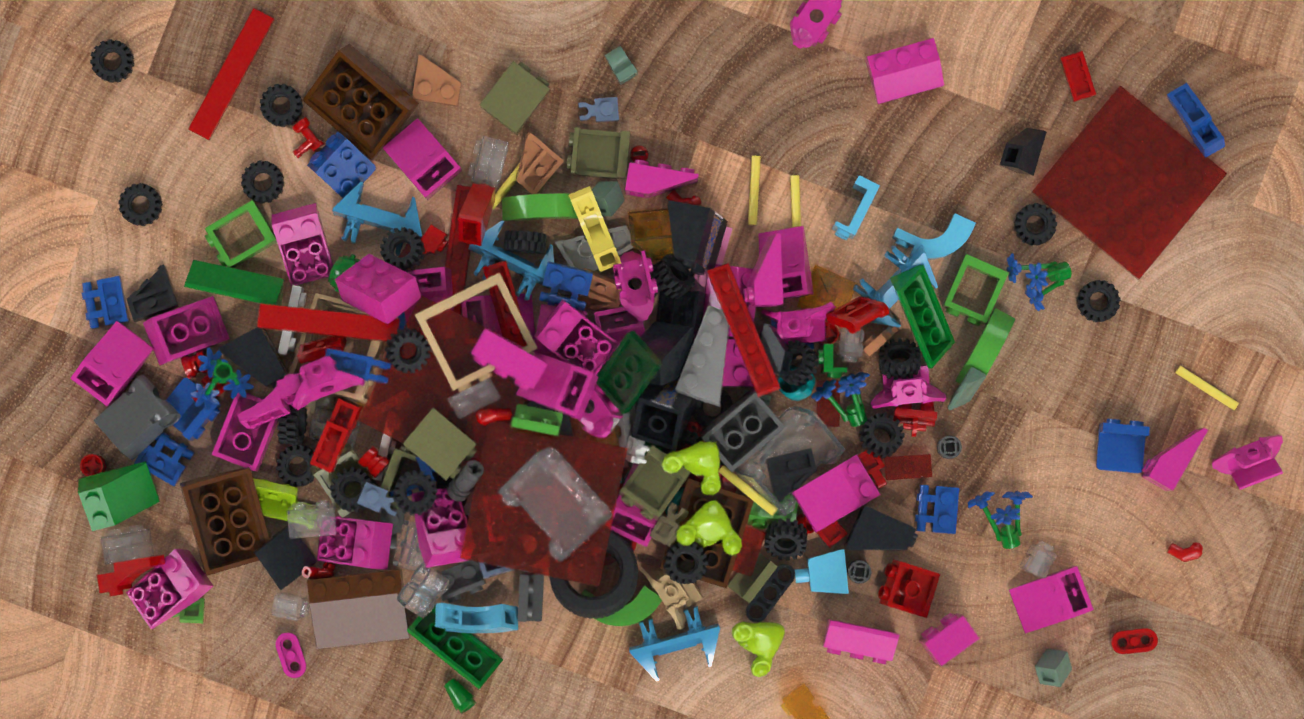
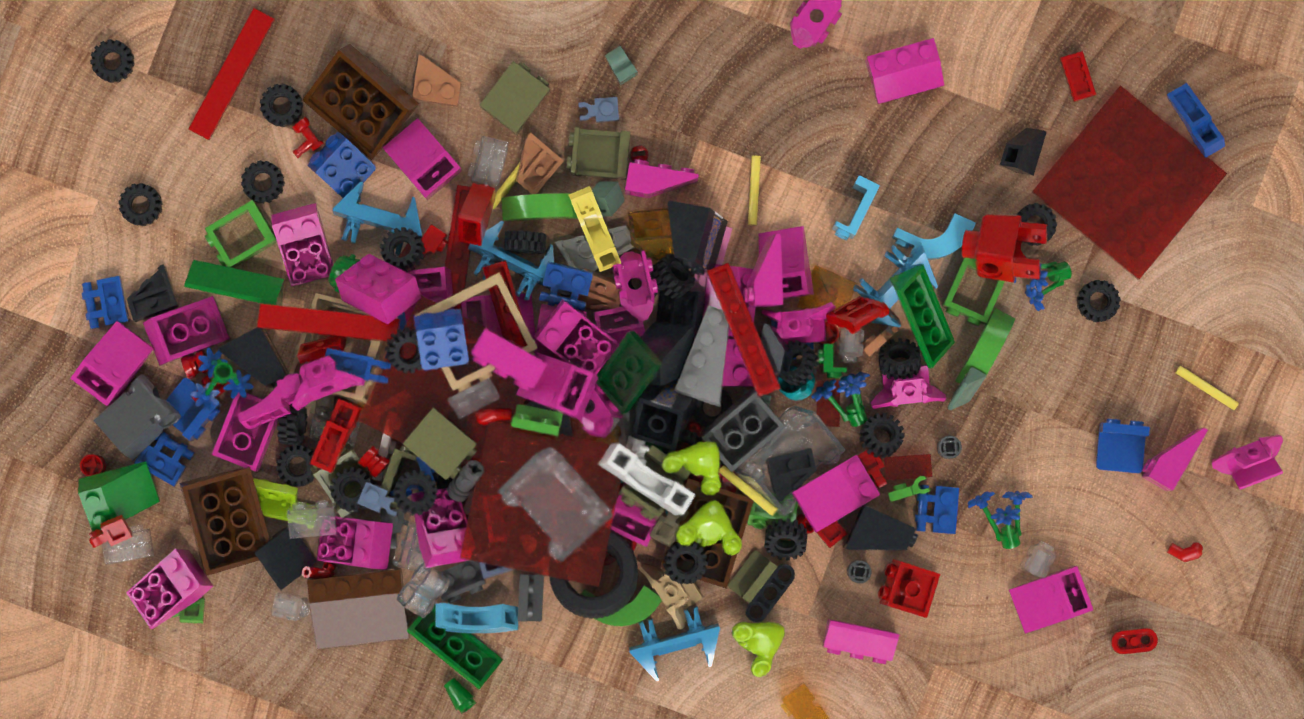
red slope [97,555,165,596] -> none
dark pink plate [276,633,307,678] -> none
white plate [278,285,307,356] -> none
red arm [666,190,702,206] -> none
clear red plate [732,526,766,577] -> none
light yellow bar [790,175,801,228] -> none
medium azure torso [794,549,849,594] -> none
red hips [893,401,937,437] -> none
dark pink brick [919,613,980,666] -> none
sand green panel [1035,649,1072,687] -> none
none -> plate [89,515,132,548]
none -> blue bracket [414,309,469,370]
none -> white arch [598,443,695,515]
none -> bright green plate [888,476,931,502]
none -> red piece [962,214,1047,283]

